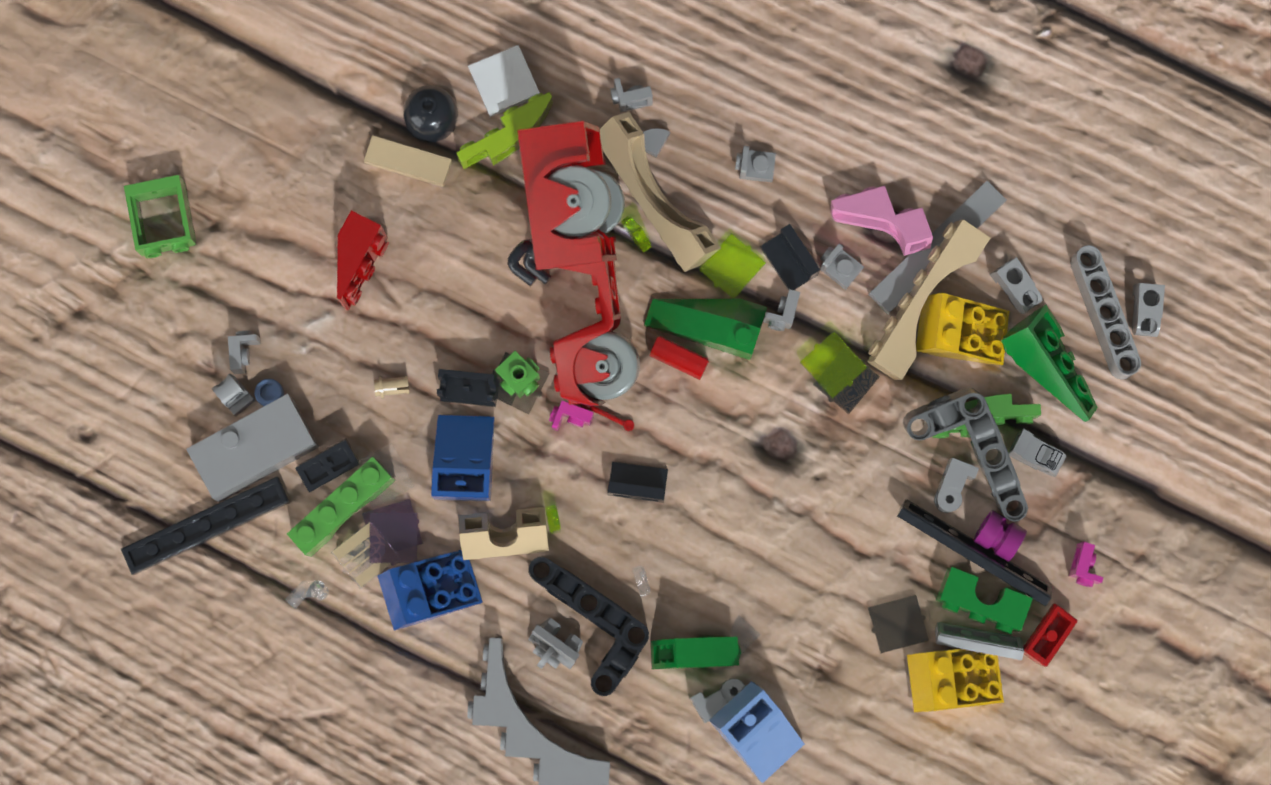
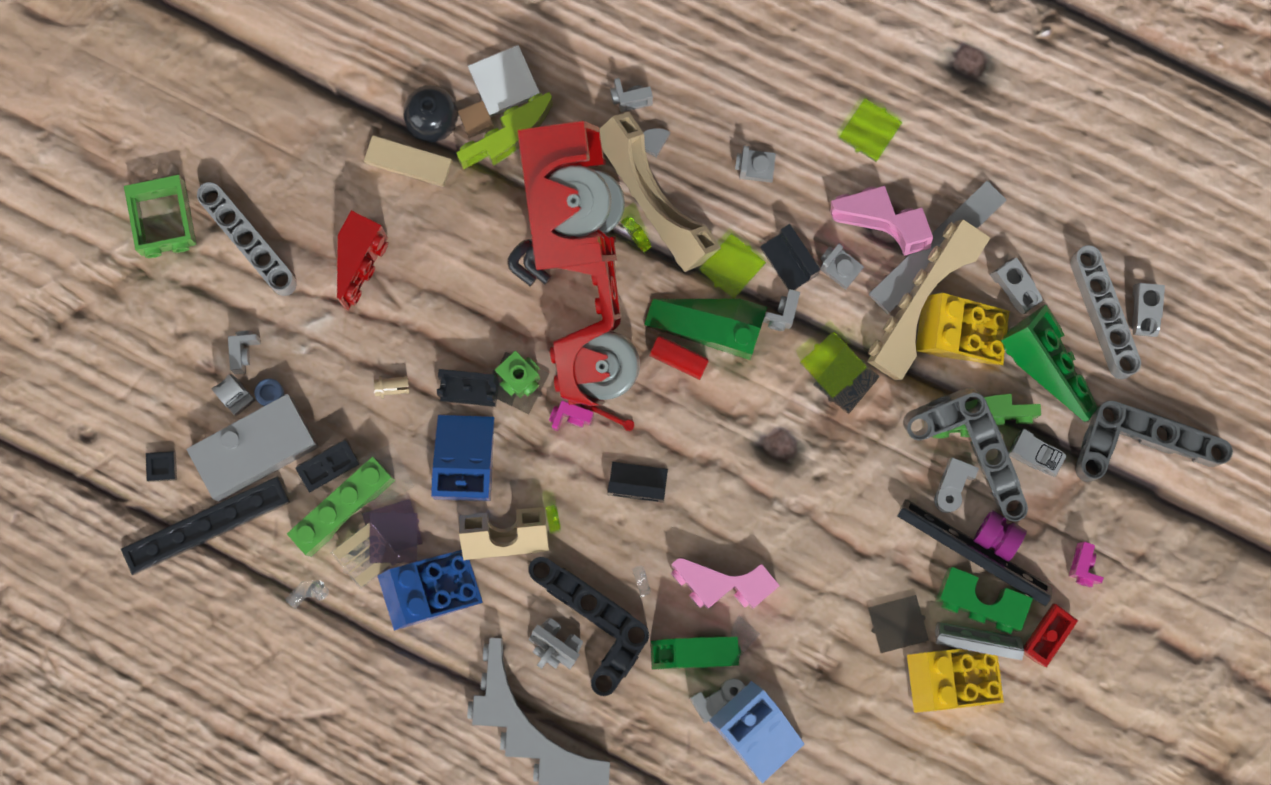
none -> black tile [145,451,177,482]
none -> light grey beam [197,182,297,296]
none -> medium nougat tile [458,101,494,138]
none -> bright pink arch [671,558,780,609]
none -> clear neon green piece [839,98,903,162]
none -> dark grey beam [1075,401,1233,482]

